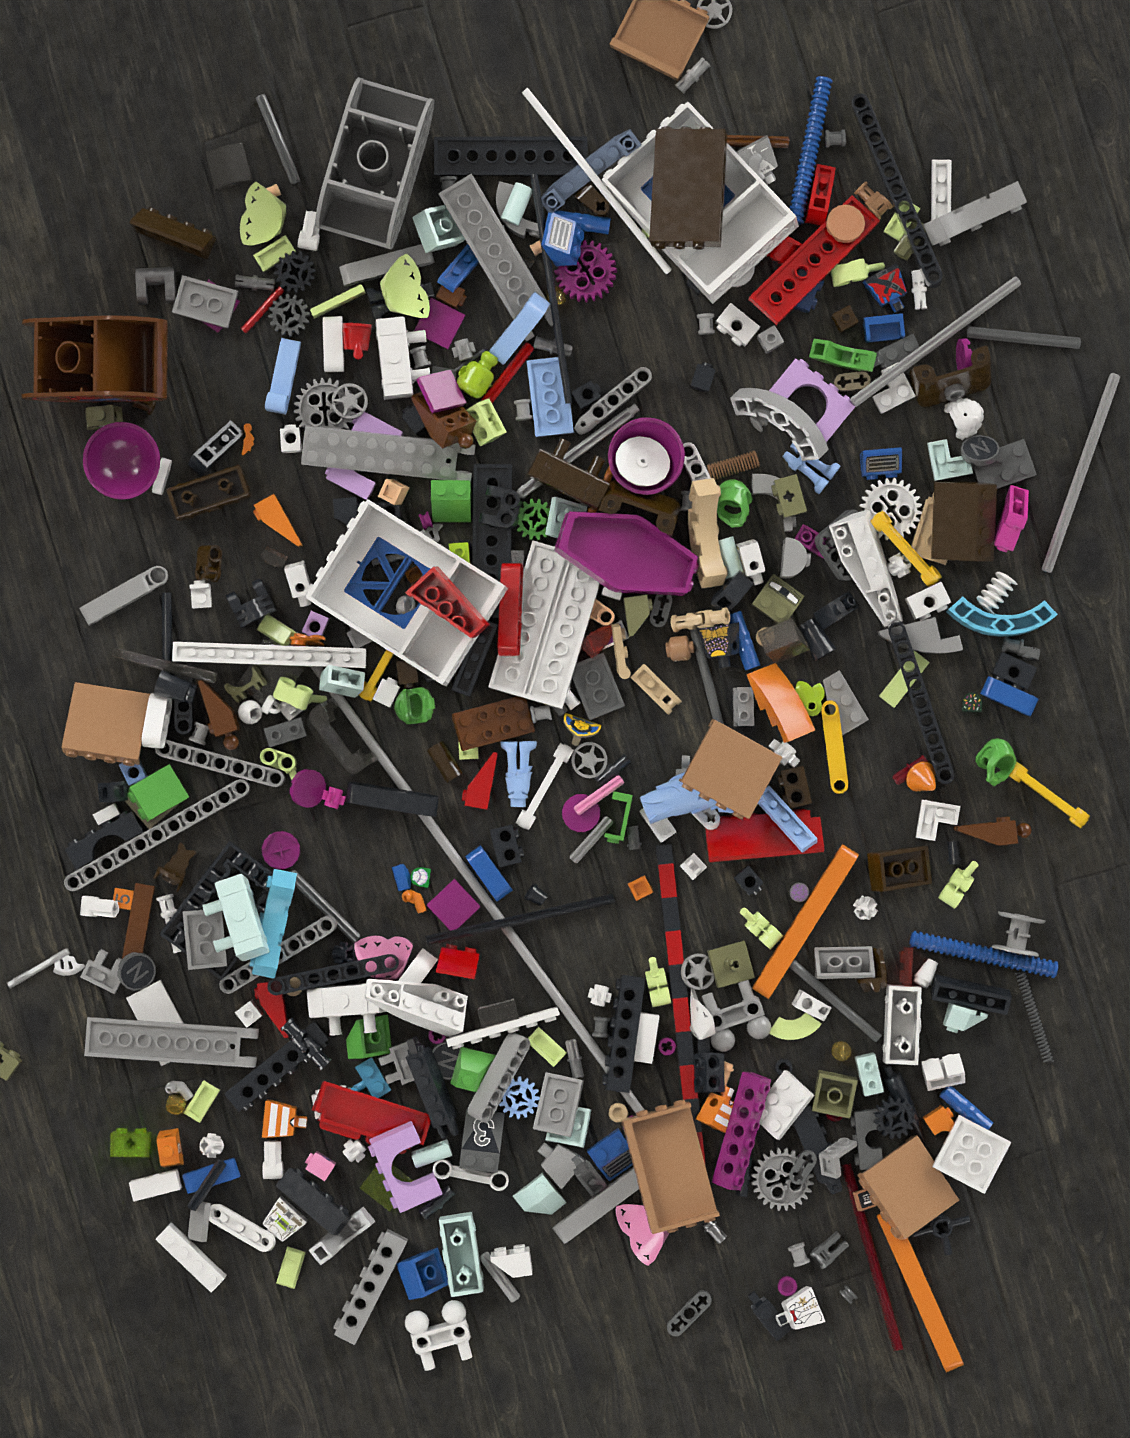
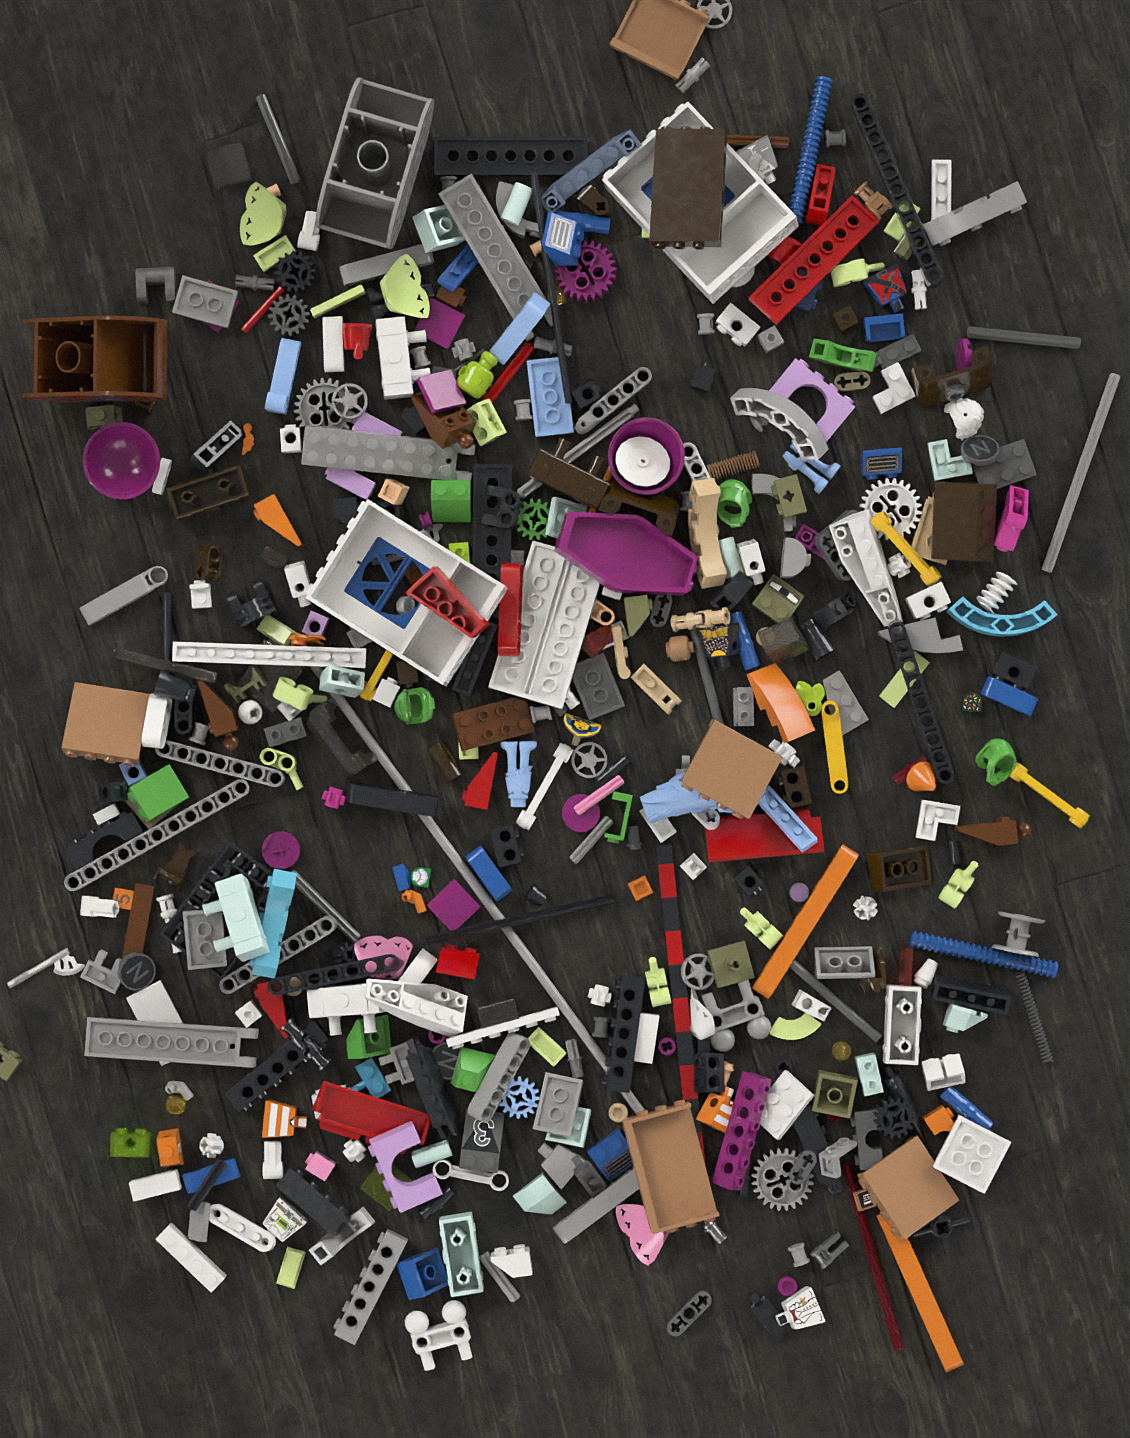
dark brown slope [129,207,216,260] -> none
yellowish green tile [184,1080,220,1123] -> none
white tile [261,695,281,715] -> none
magenta tile [290,769,326,808] -> none
white piece [522,88,672,274] -> none
nougat tile [826,205,865,243] -> none
dark grey bush [839,1285,858,1304] -> none
light grey axle [850,277,1021,407] -> none
dark grey connector [1002,636,1040,662] -> none

